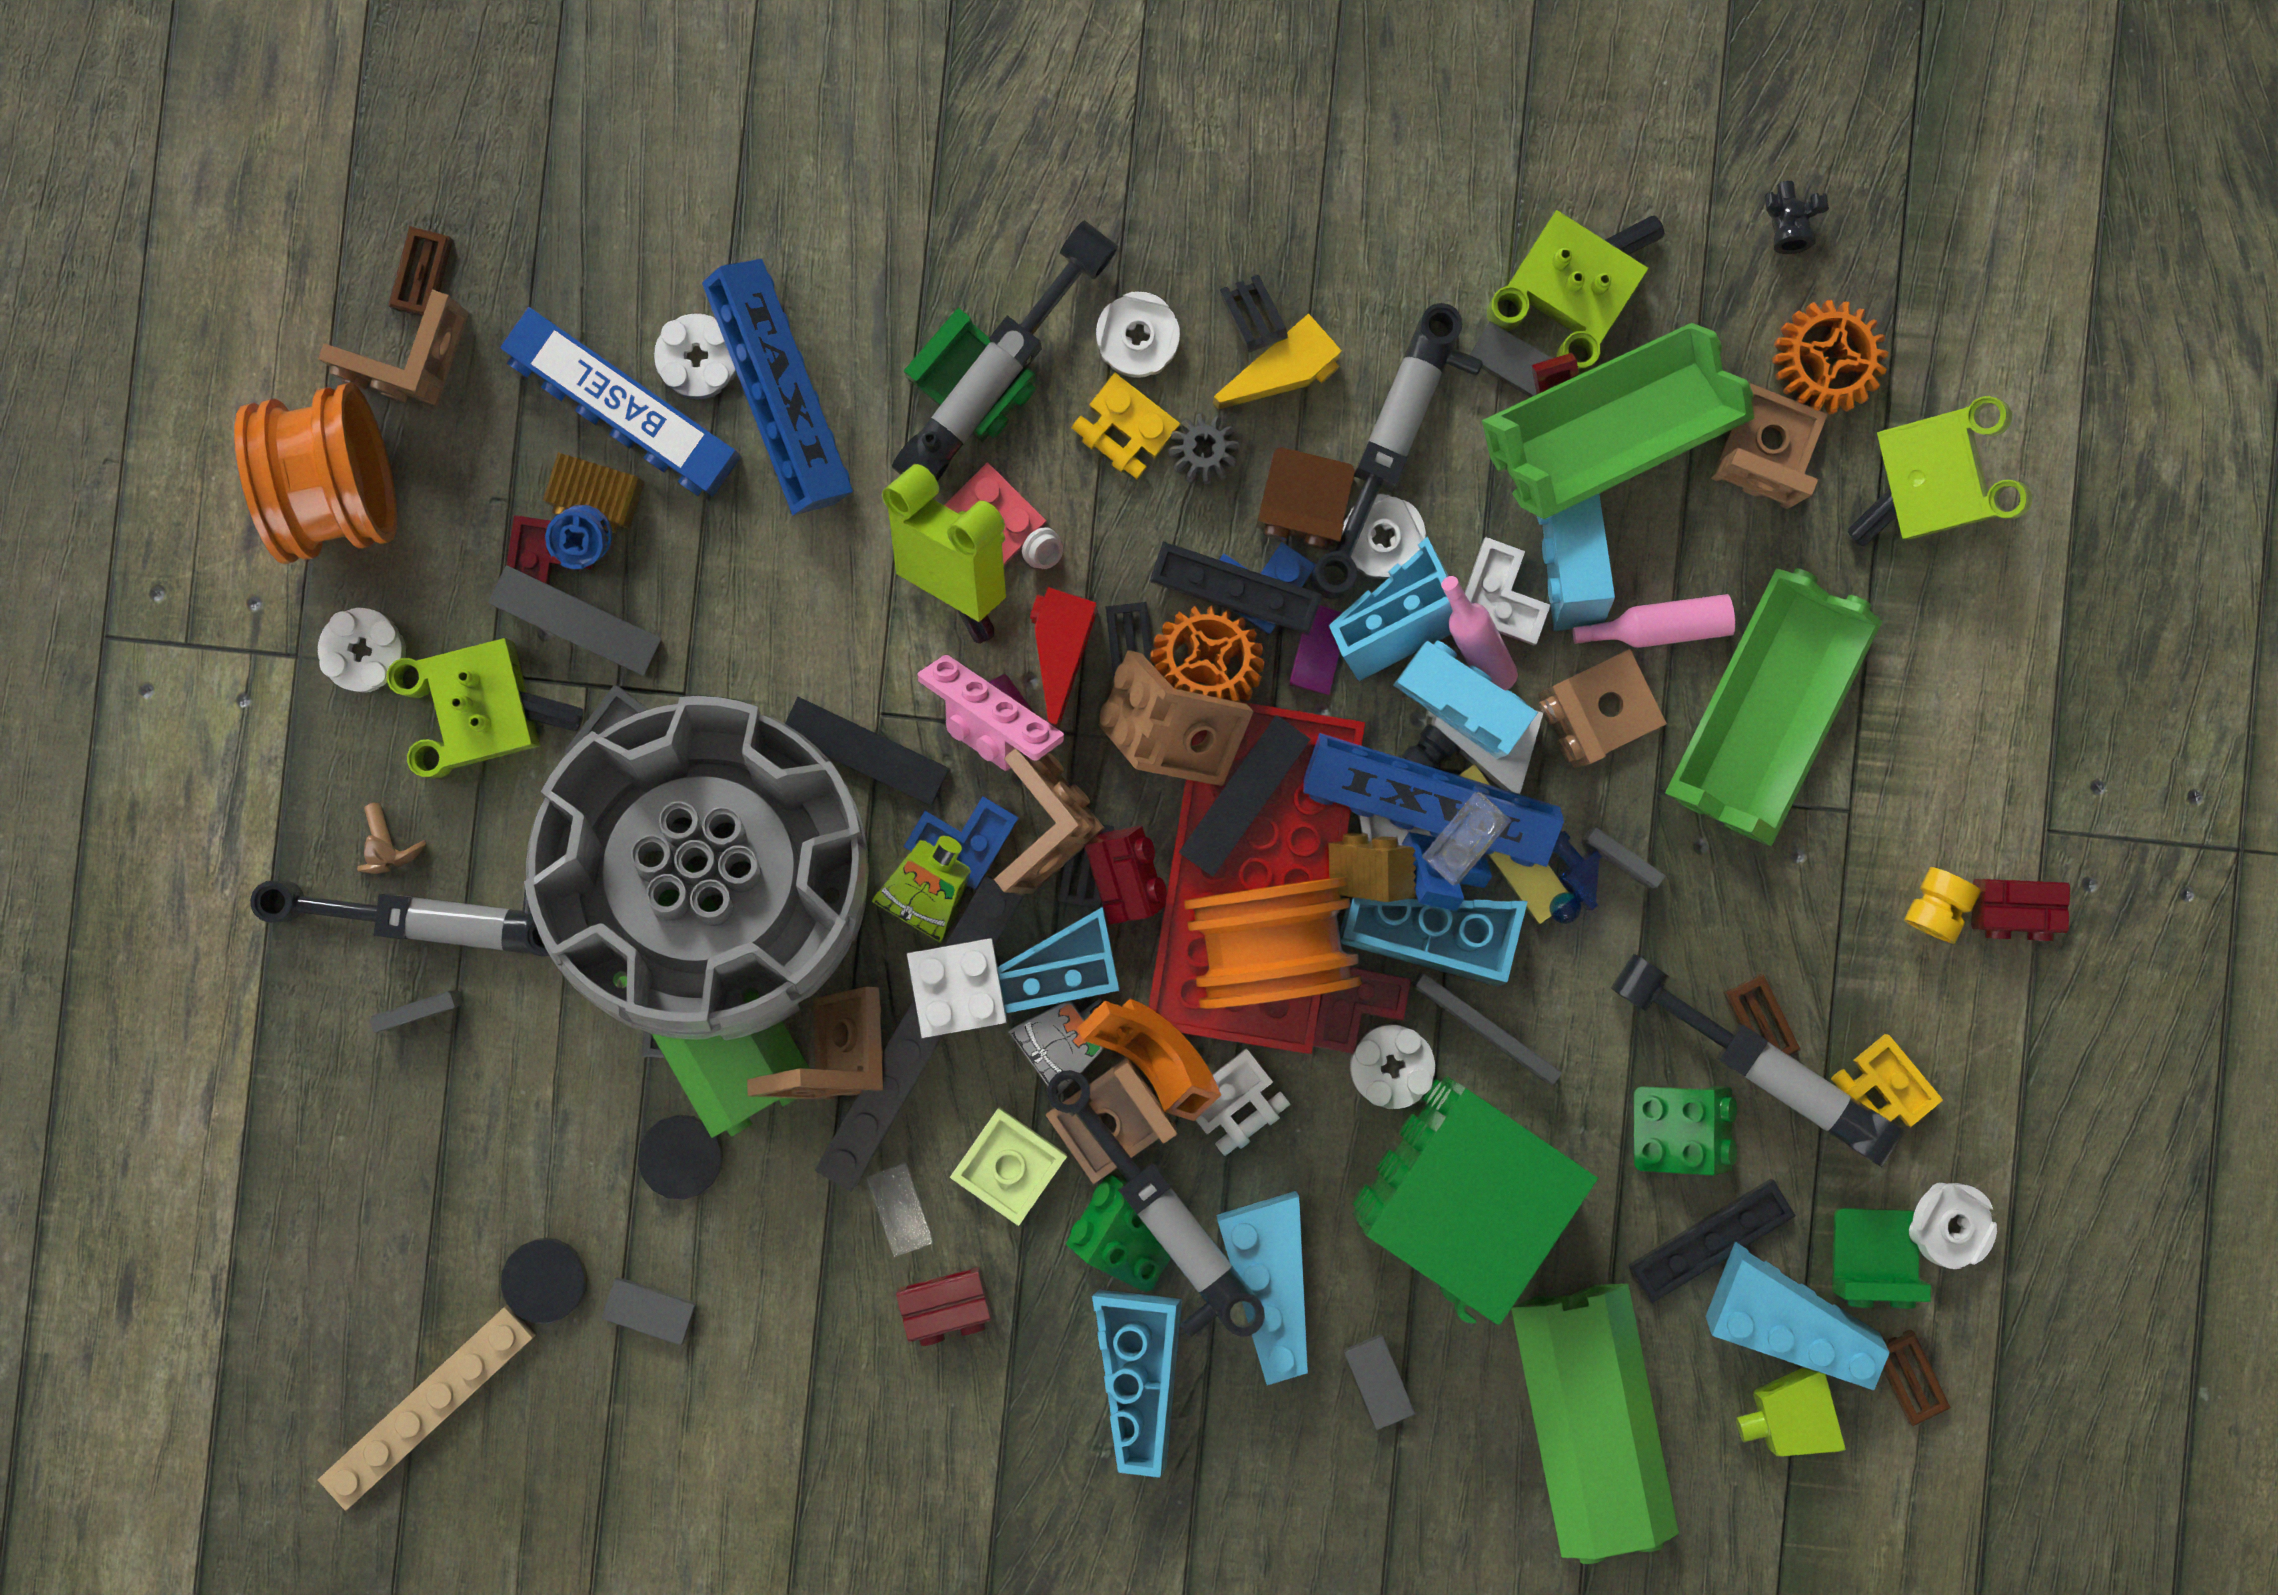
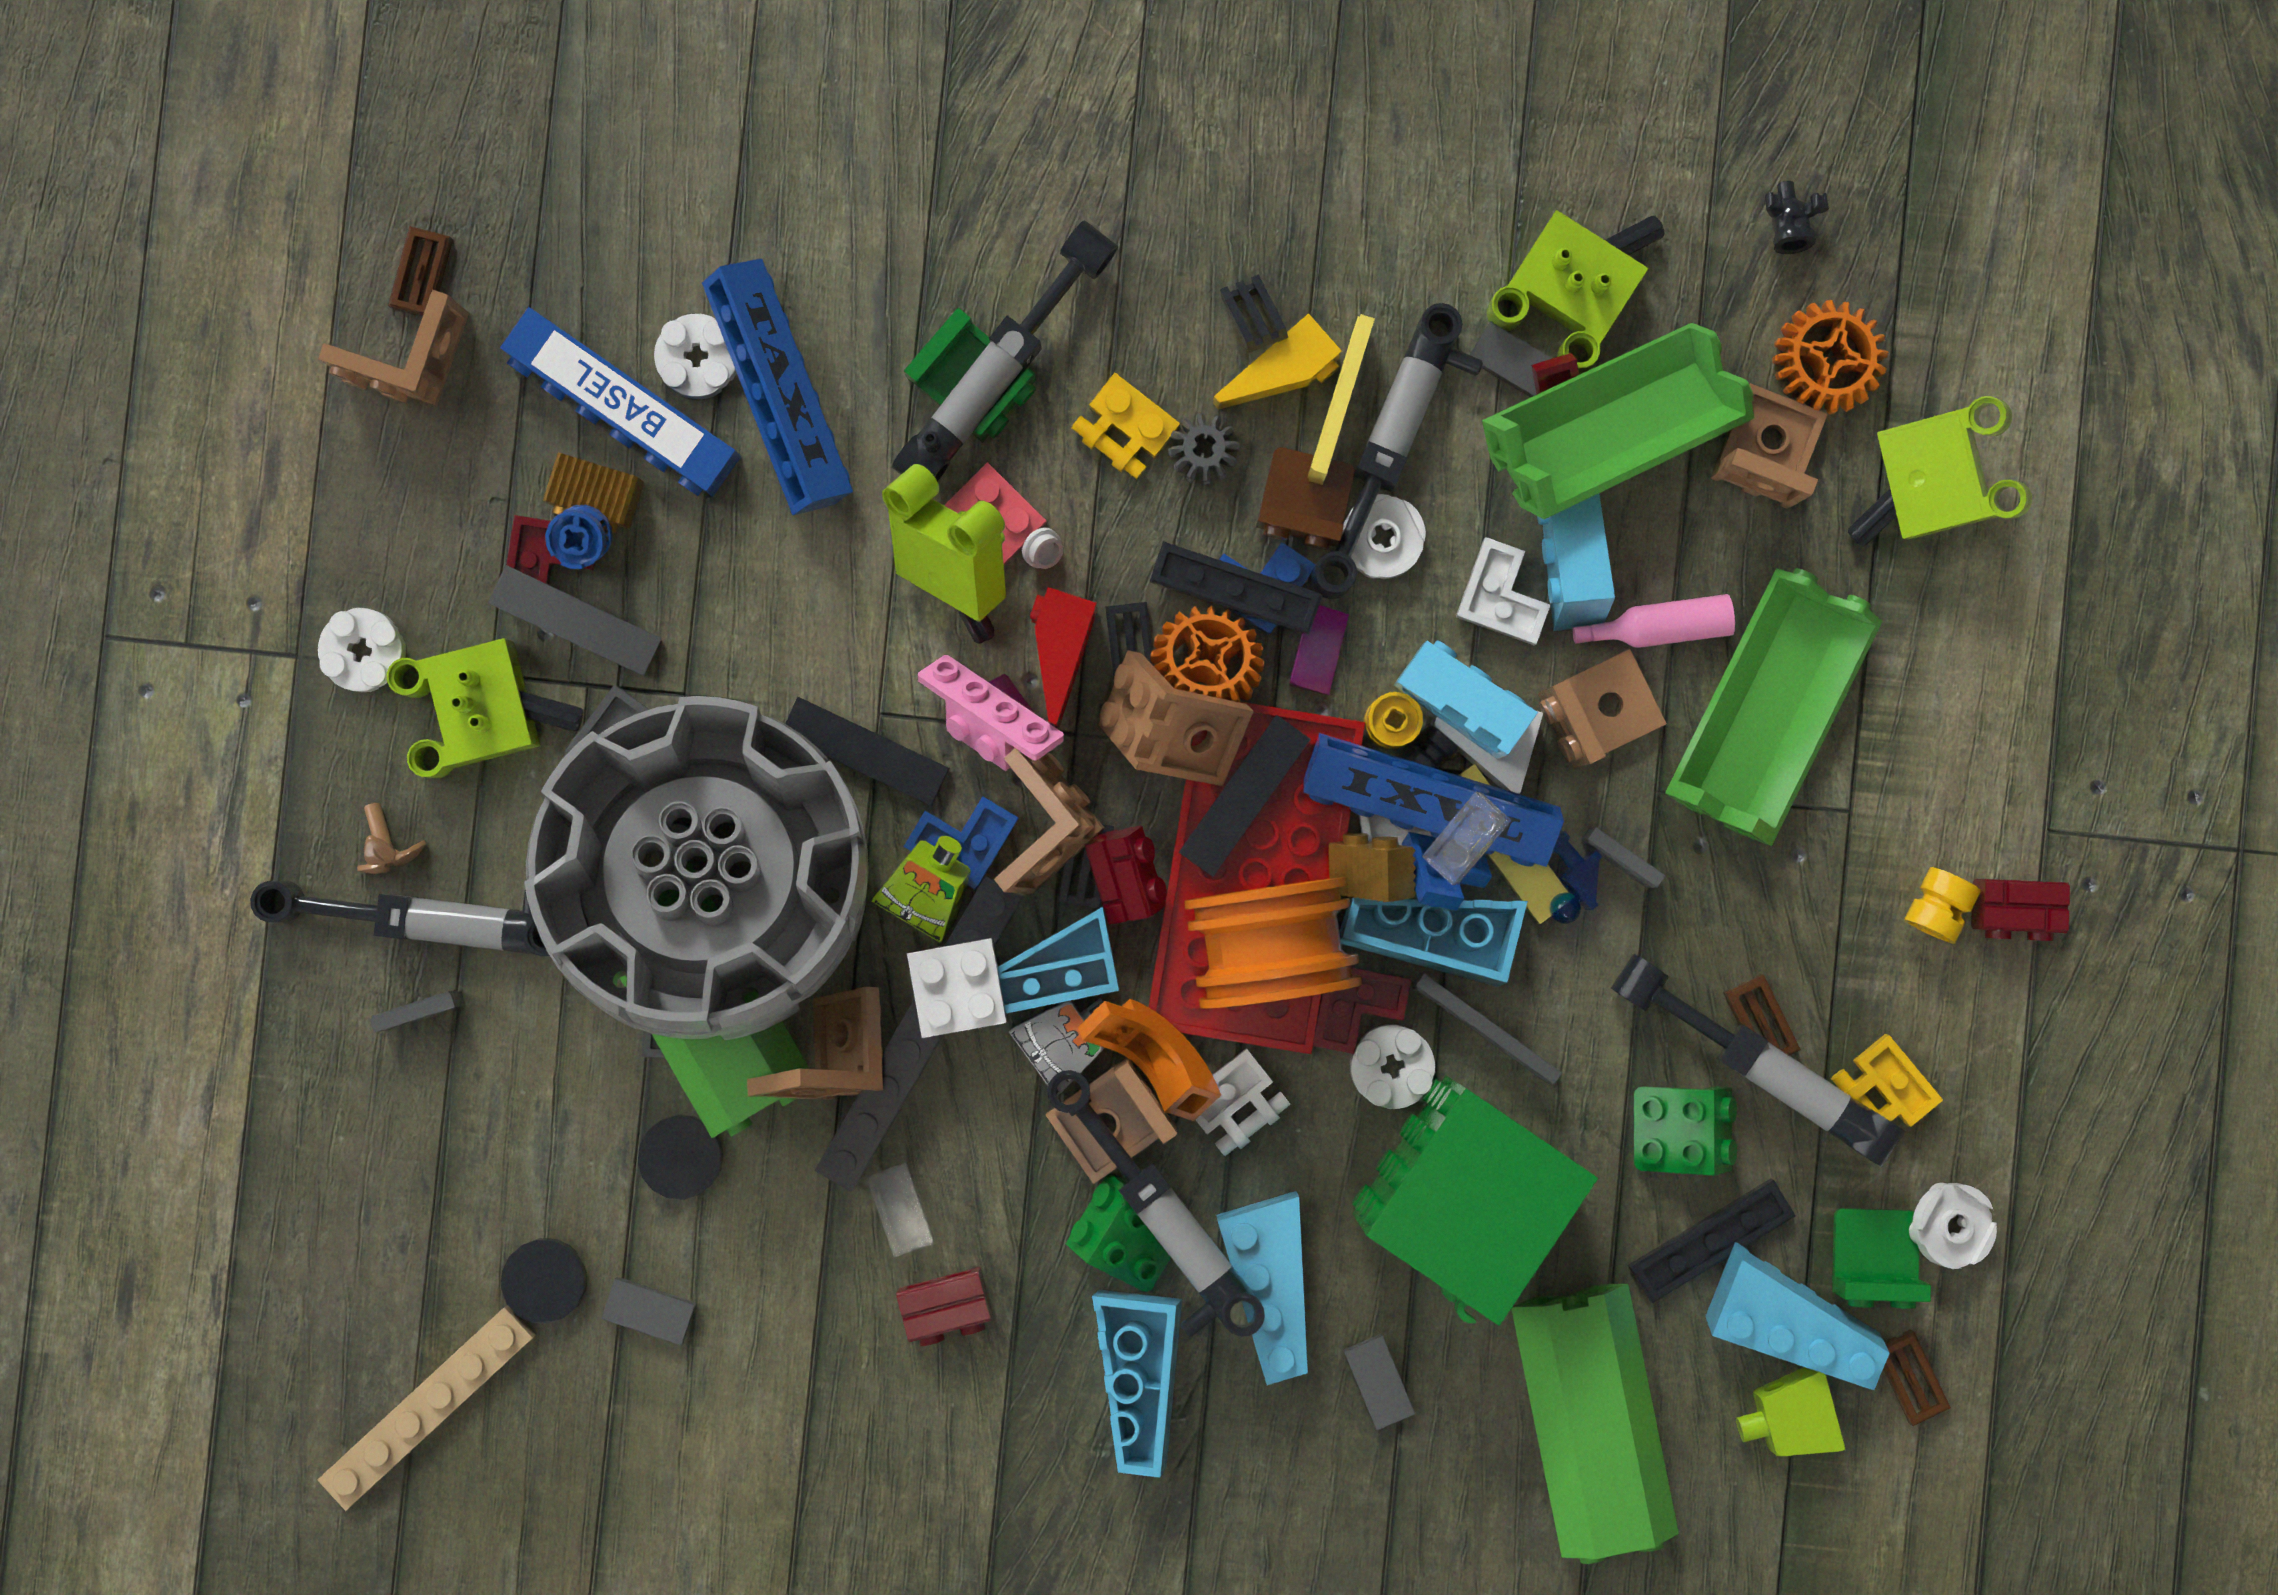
orange wheel [234,383,397,564] -> none
yellowish green plate [950,1107,1067,1226] -> none
white plate [1096,292,1180,378] -> none
medium azure wedge [1329,537,1453,681] -> none
bright pink piece [1441,576,1518,691] -> none
none -> light yellow tile [1307,314,1375,485]
none -> yellow wheel [1363,692,1423,749]

